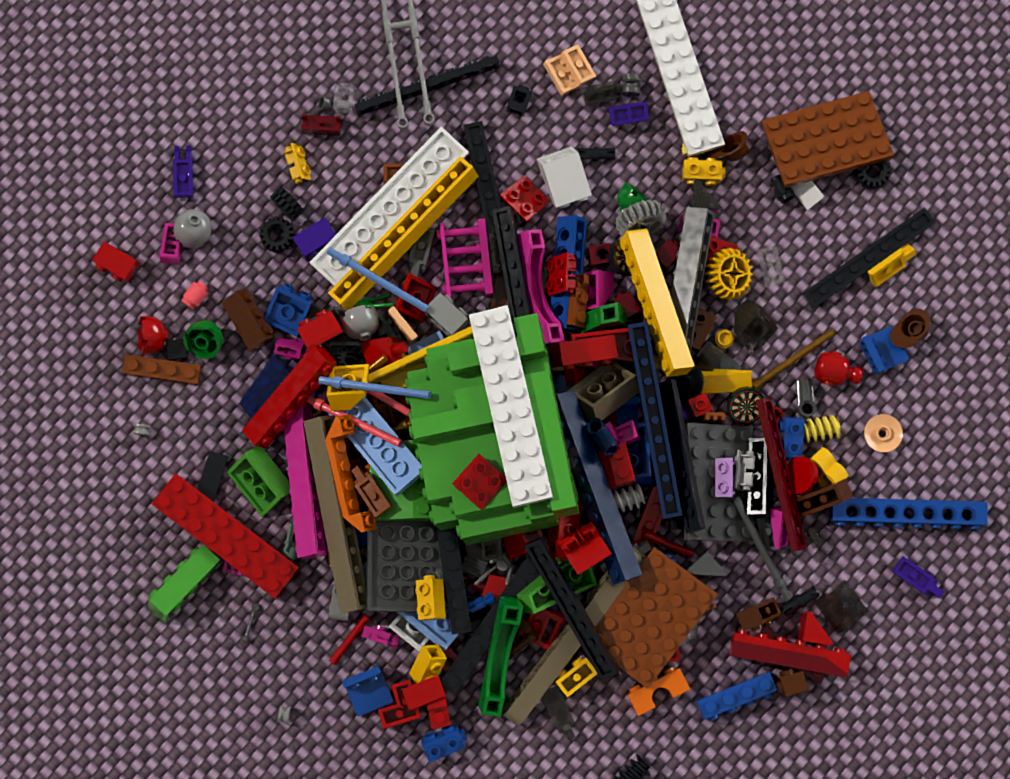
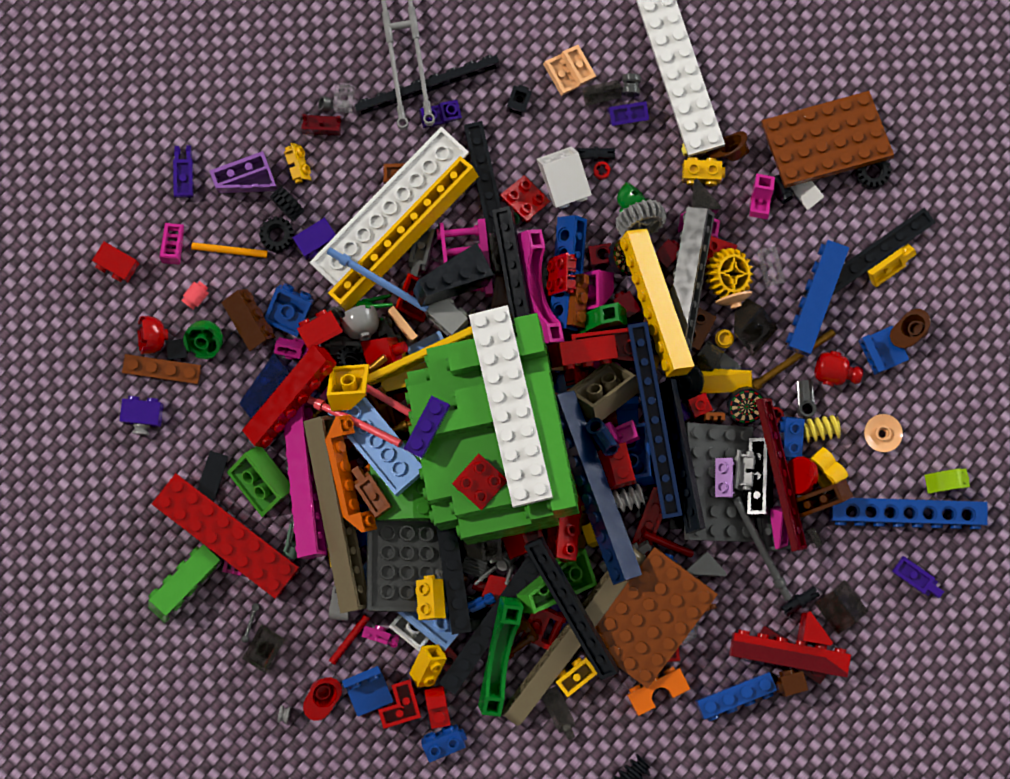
light grey cylinder [173,209,212,248] -> none
medium blue bar [319,376,431,399] -> none
red slope [402,675,446,711] -> none
red hinge [558,522,612,575] -> none
reddish brown brick [736,597,781,632] -> none
none -> dark purple brick [119,396,164,427]
none -> light orange bar [191,242,268,258]
none -> medium lavender wedge [210,151,278,193]
none -> clear smoke slope [242,624,288,673]
none -> red piece [303,677,342,721]
none -> dark purple plate [404,396,450,459]
none -> black wedge [413,243,494,307]
none -> dark purple slope [419,100,462,128]
none -> red bush [593,161,610,180]
none -> light nougat dish [715,291,753,309]
none -> dark pink brick [749,173,775,220]
none -> blue brick [785,240,850,357]
none -> lime brick [924,468,970,494]

